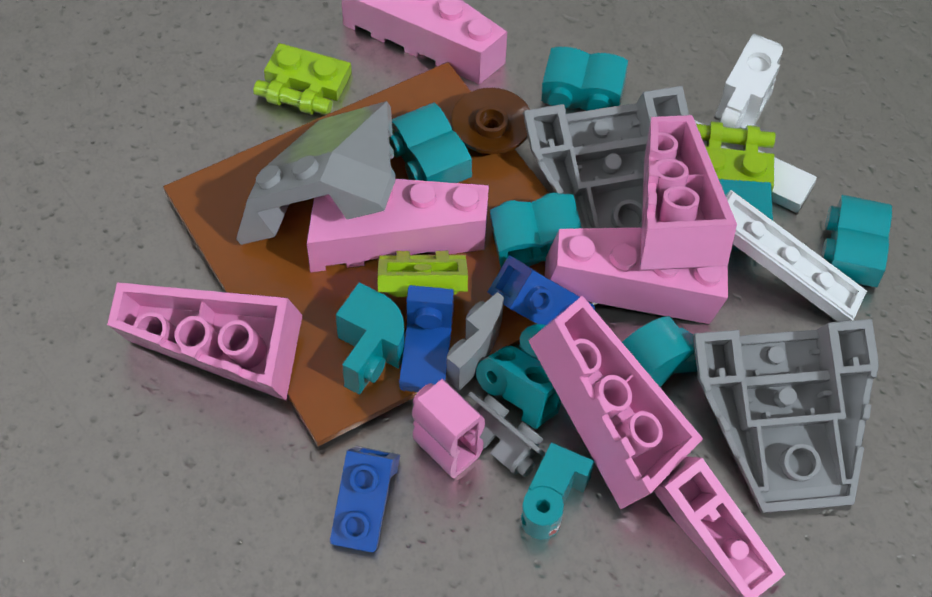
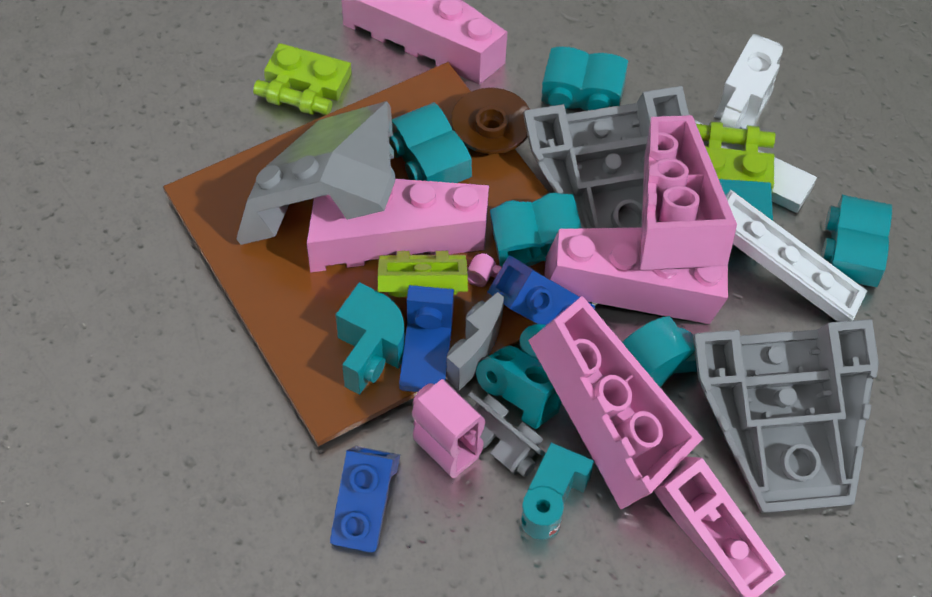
bright pink wedge [107,282,302,401] -> none
none -> bright pink hand [468,253,502,287]

